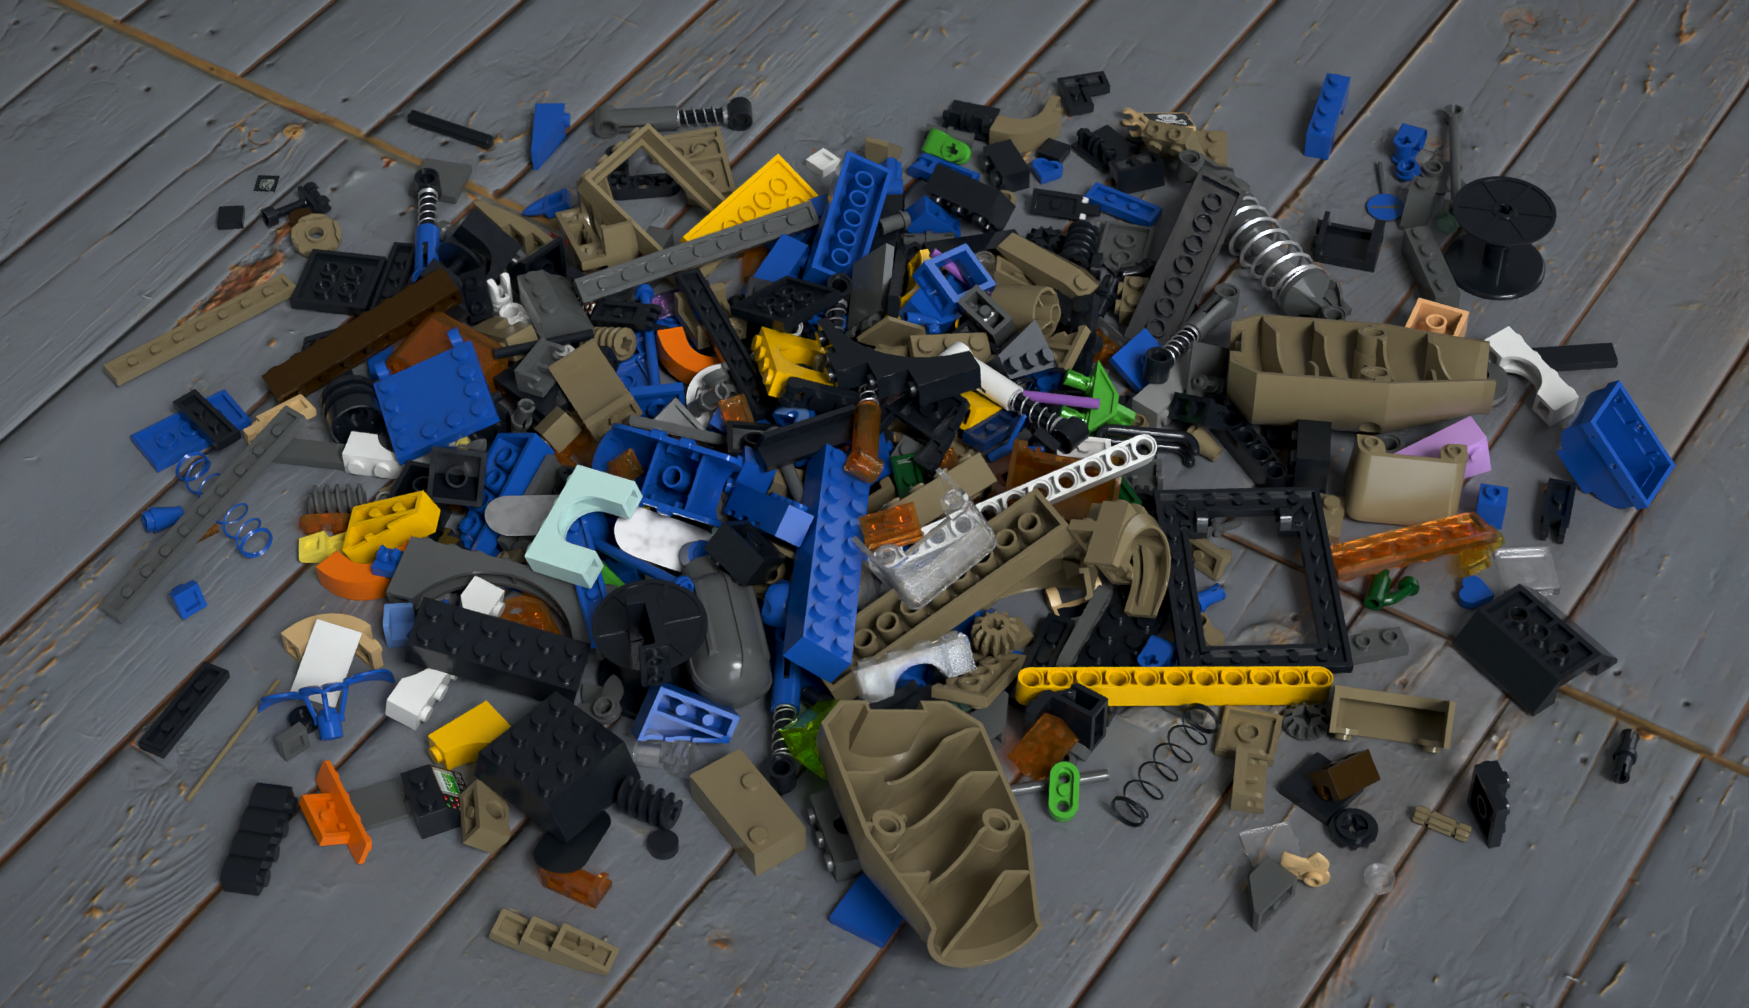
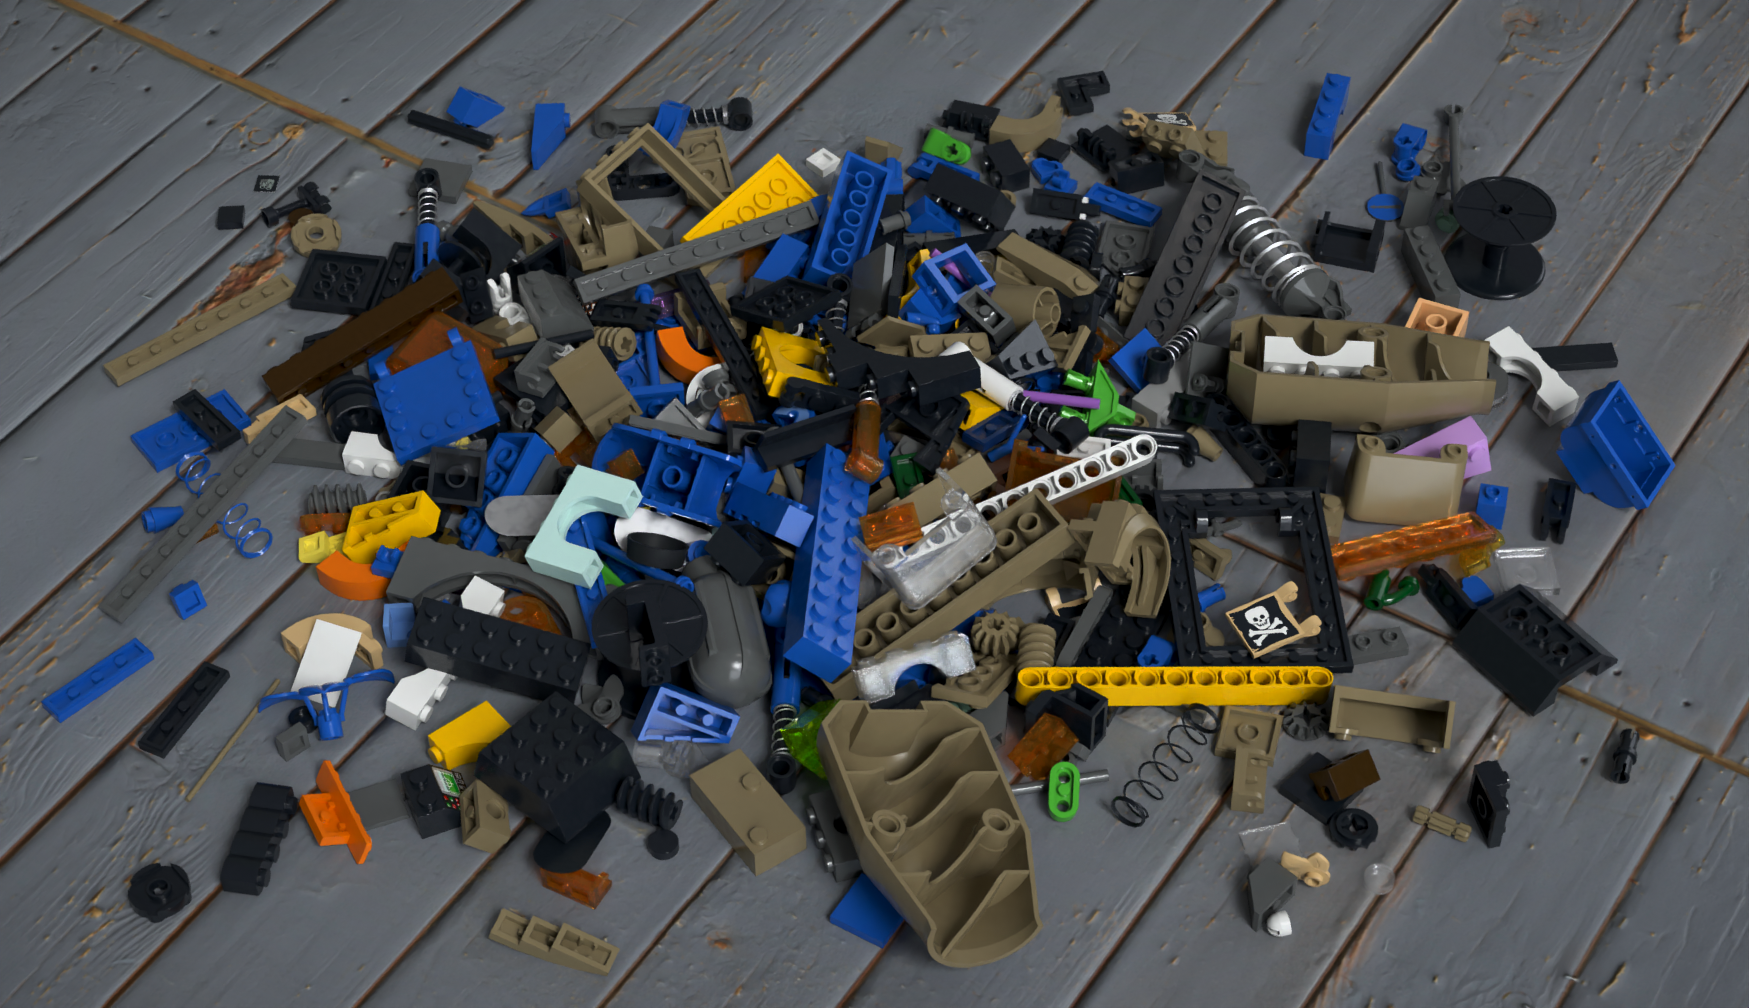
none -> blue tile [41,637,154,723]
none -> black plate [128,863,192,923]
none -> blue slope [446,86,505,127]
none -> black tyre [626,532,689,569]
none -> blue arch [638,100,691,157]
none -> dark tan piece [1016,623,1056,678]
none -> blue tile [1044,168,1078,194]
none -> flag [1225,581,1322,658]
none -> white arch [1263,336,1374,379]
none -> white hinge [1267,910,1292,937]
none -> black hinge [1417,564,1479,630]

